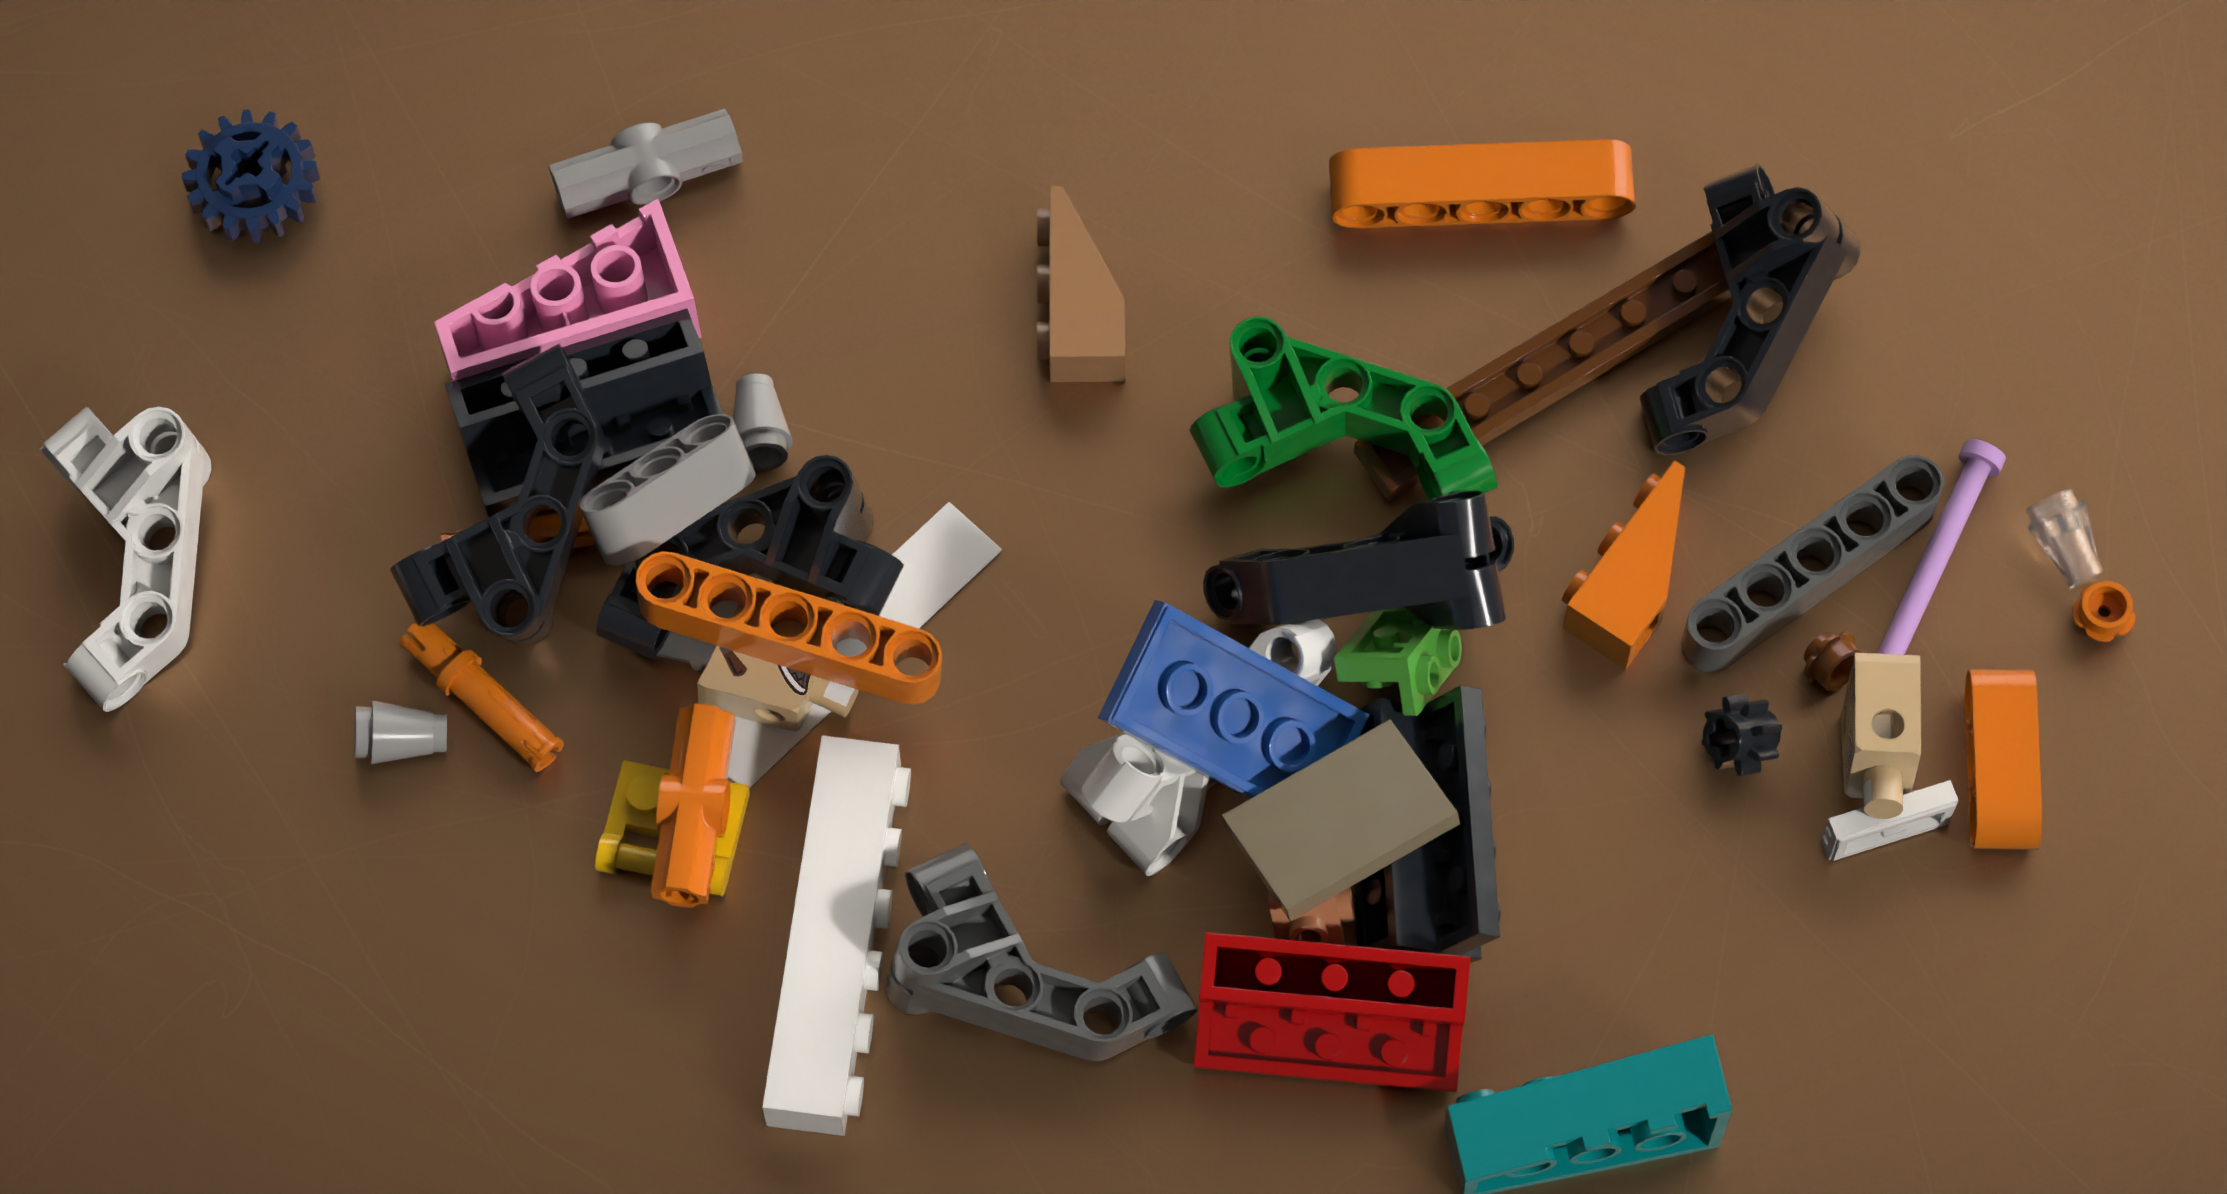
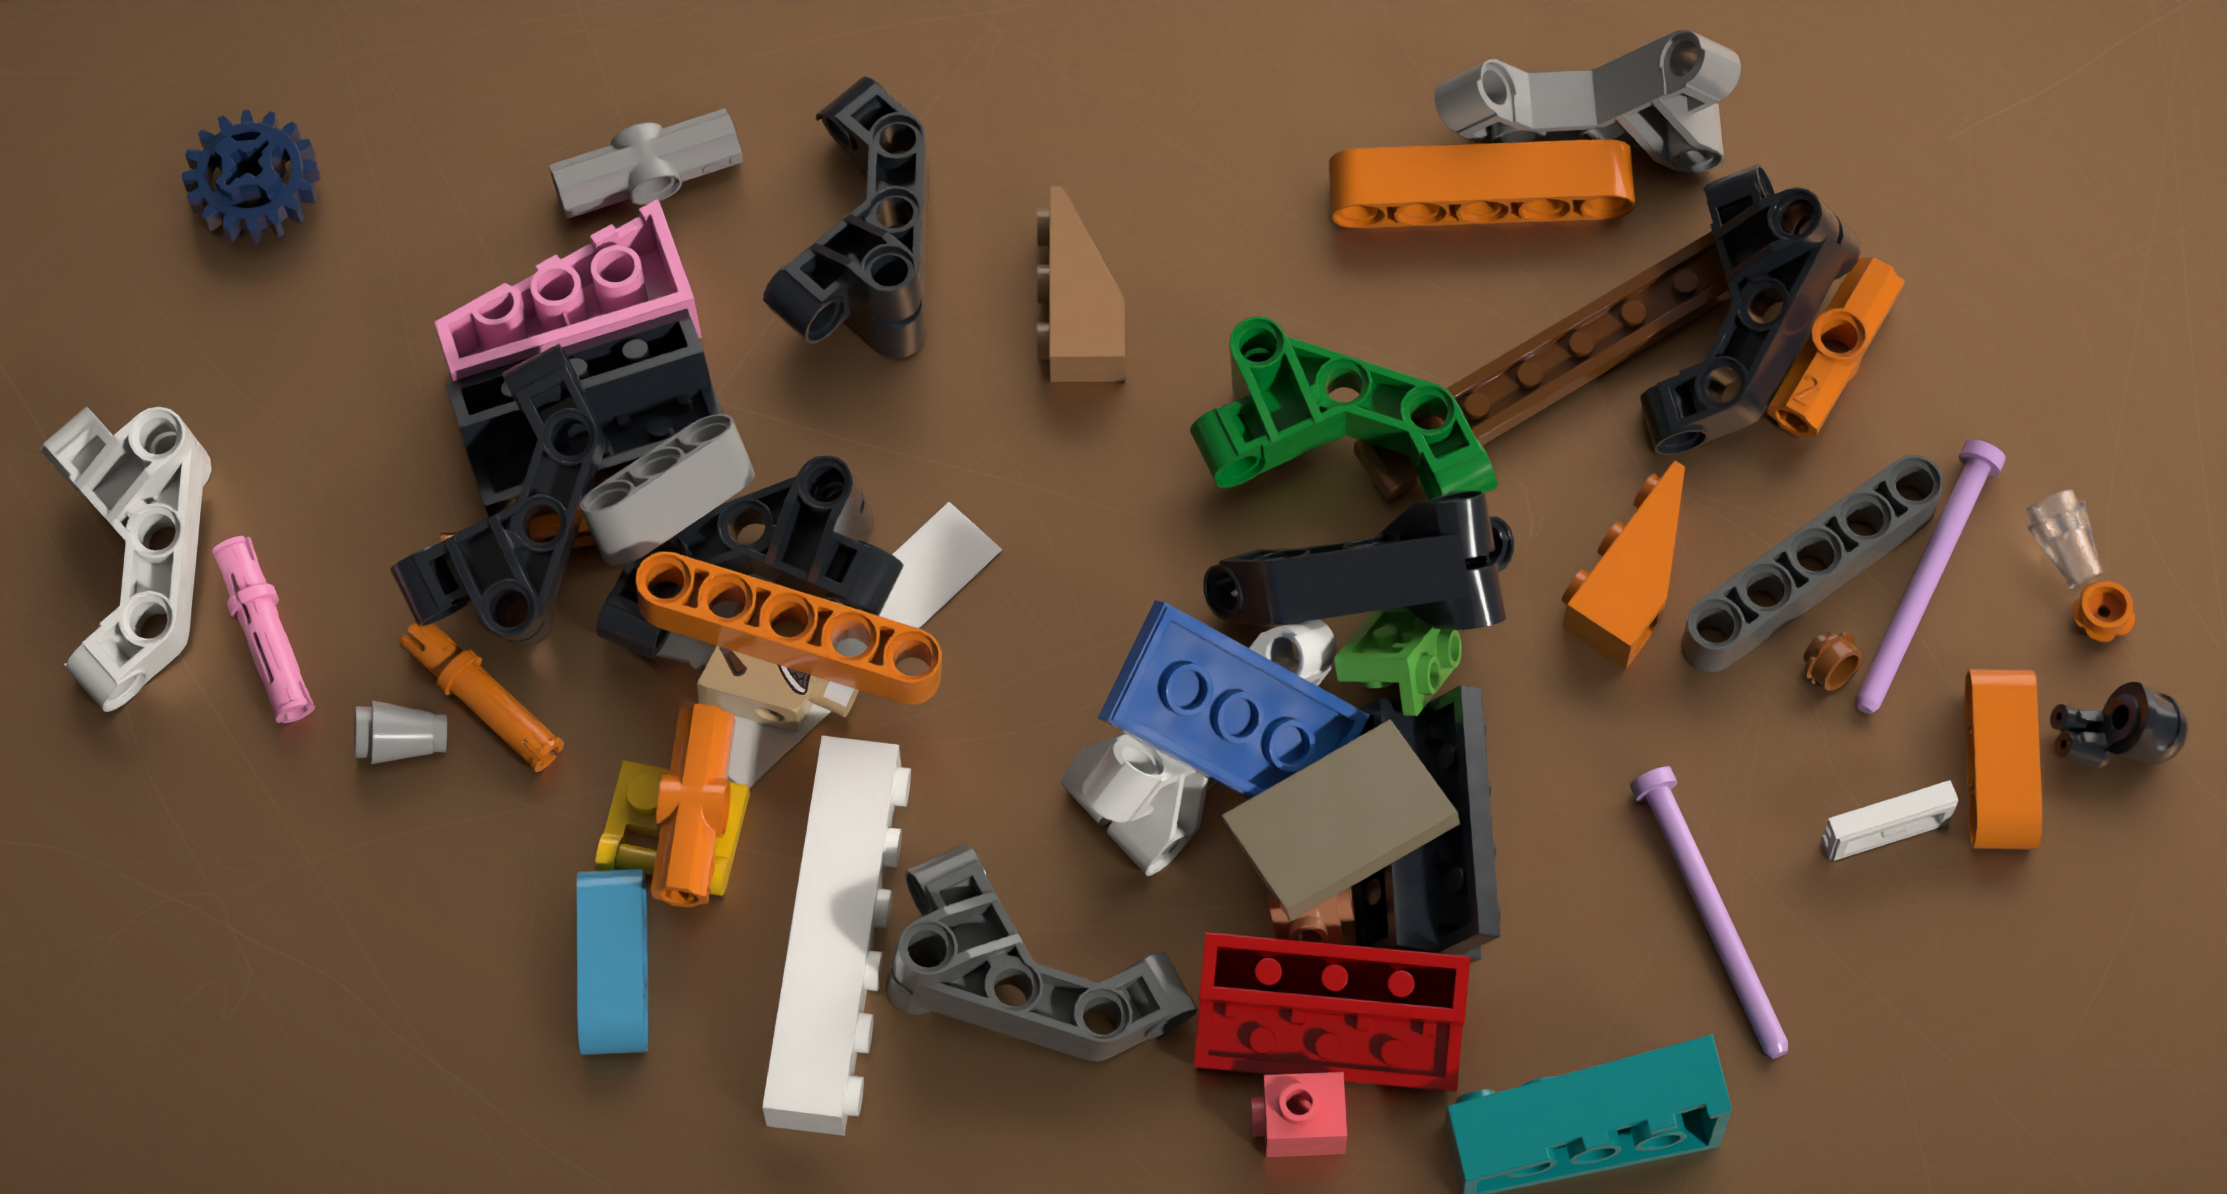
light grey cone [733,373,793,471] -> none
black gear [1701,694,1783,776] -> none
tan torso [1841,653,1921,819] -> none
none -> bright pink pin [212,536,315,723]
none -> dark azure beam [577,869,648,1055]
none -> black connector [763,76,929,358]
none -> coral brick [1251,1072,1347,1157]
none -> light grey connector [1434,30,1741,173]
none -> lavender bar [1630,766,1788,1059]
none -> orange piece [1767,257,1905,438]
none -> black piece [2050,682,2188,769]

